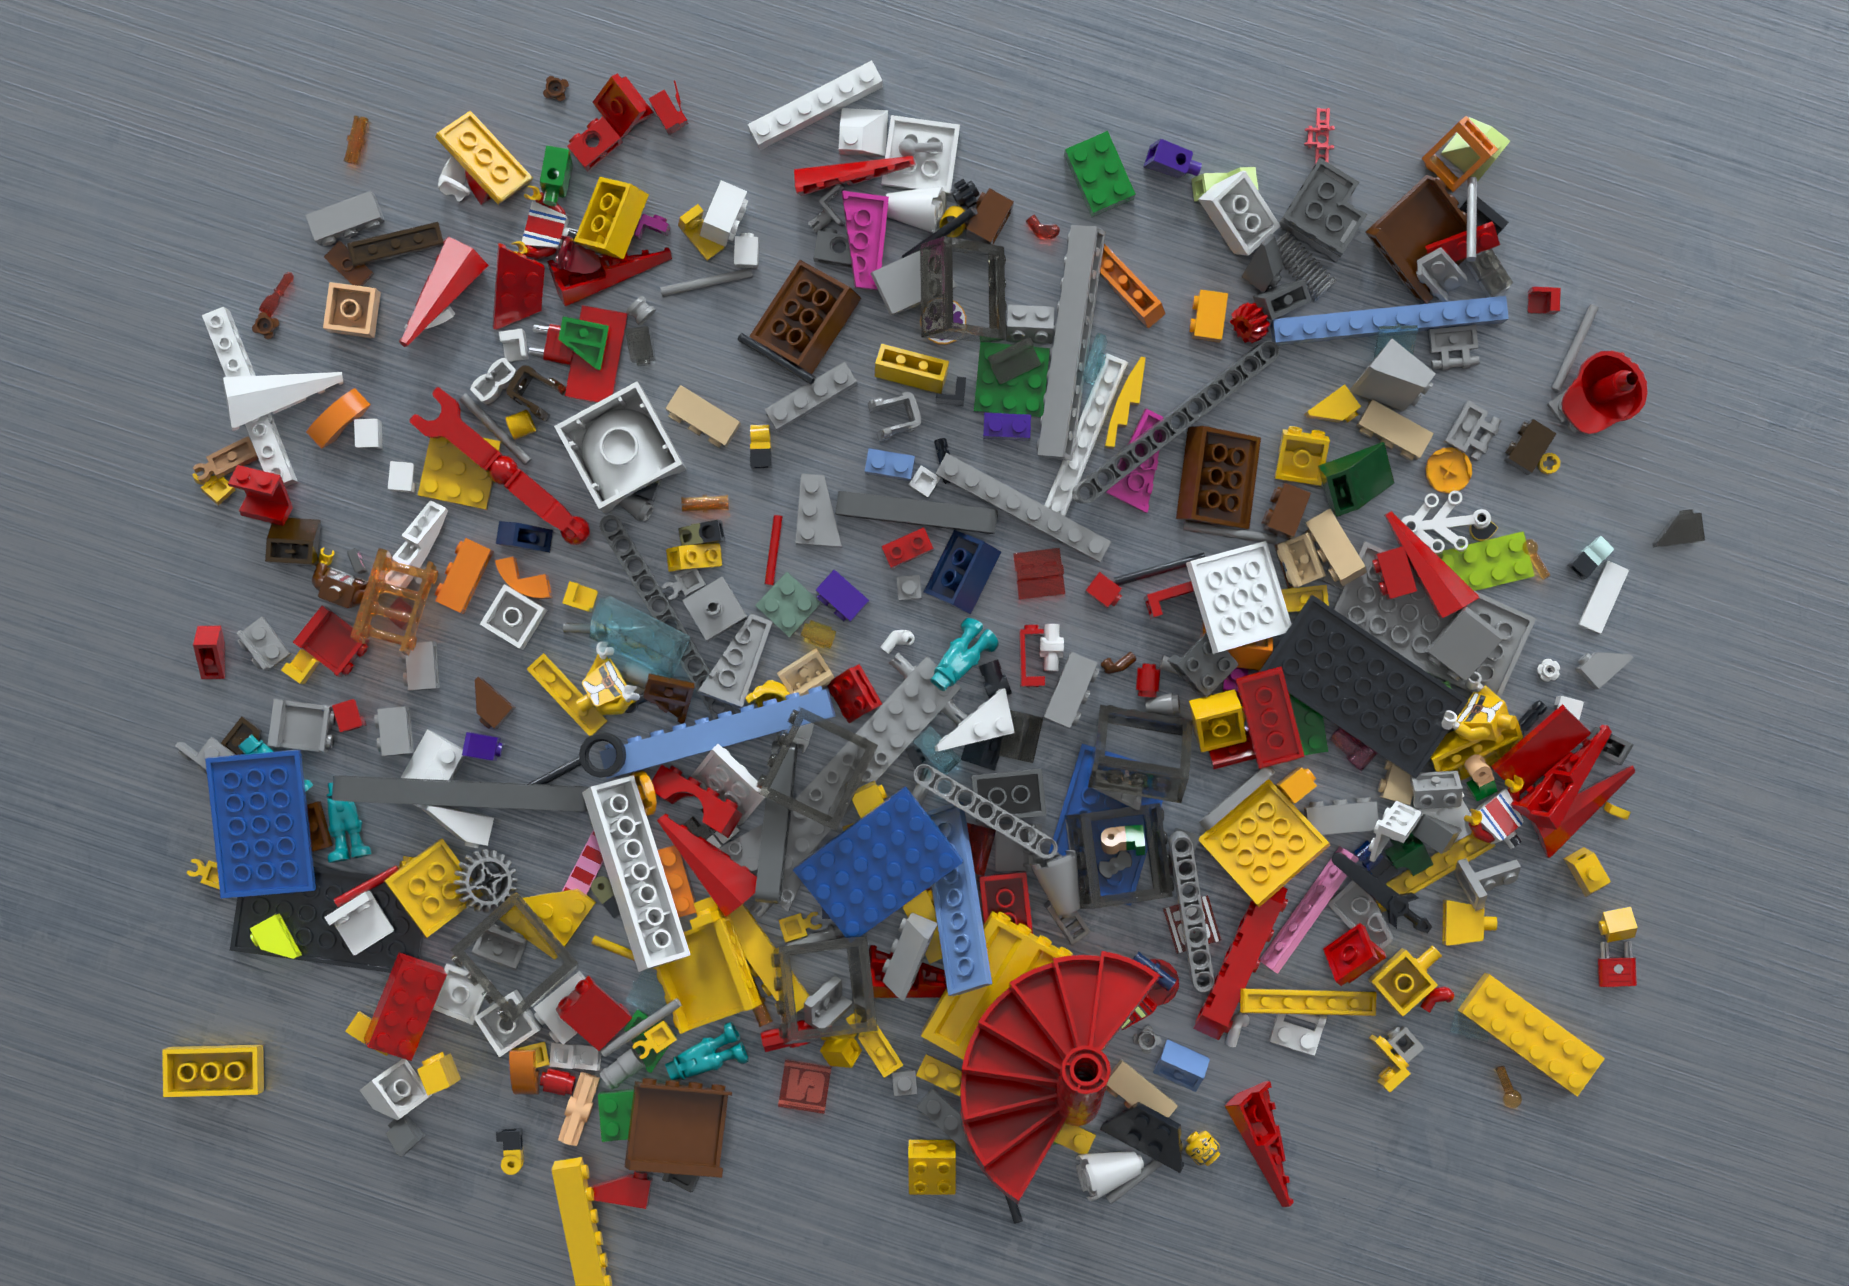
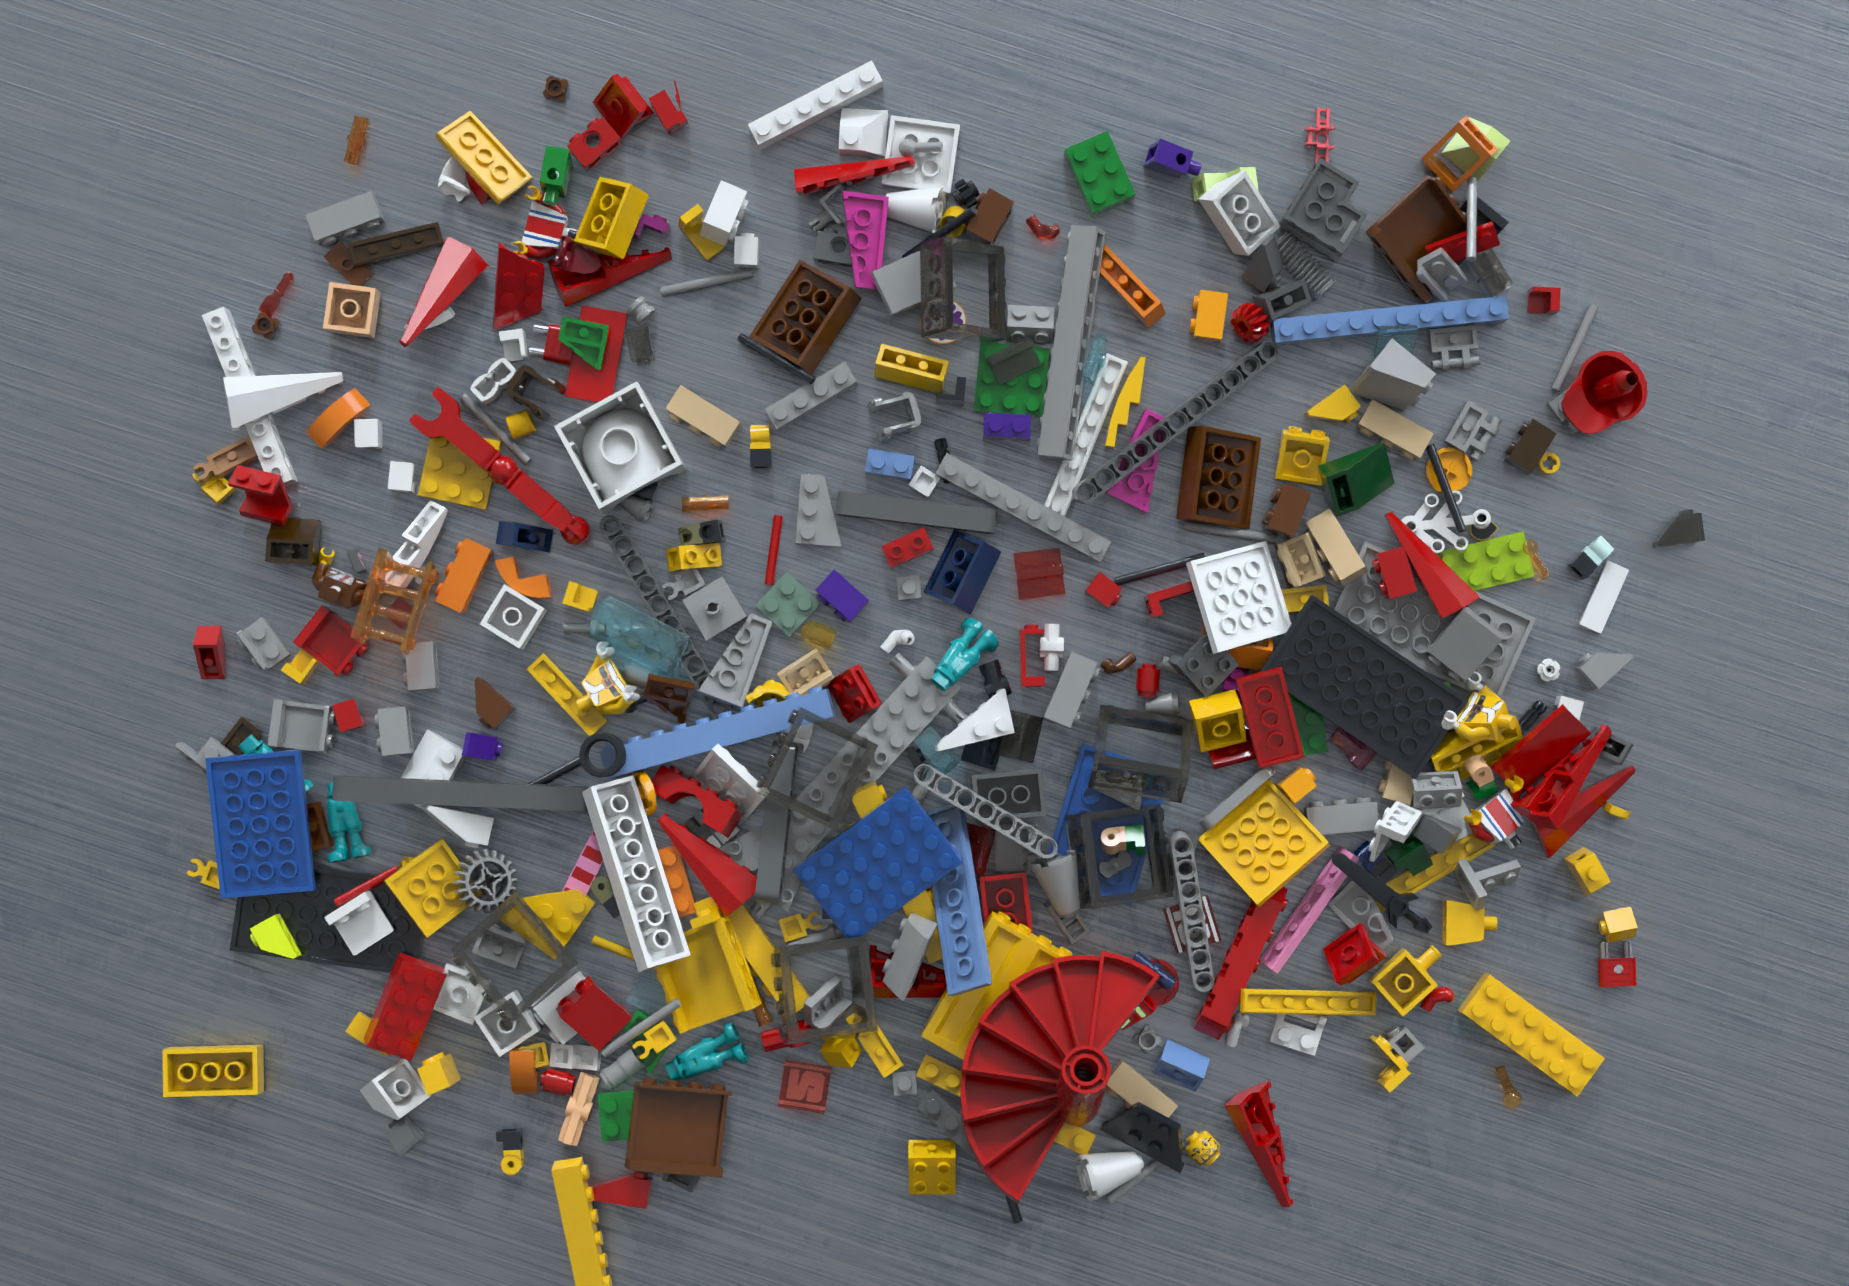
none -> black piece [1426,444,1467,533]

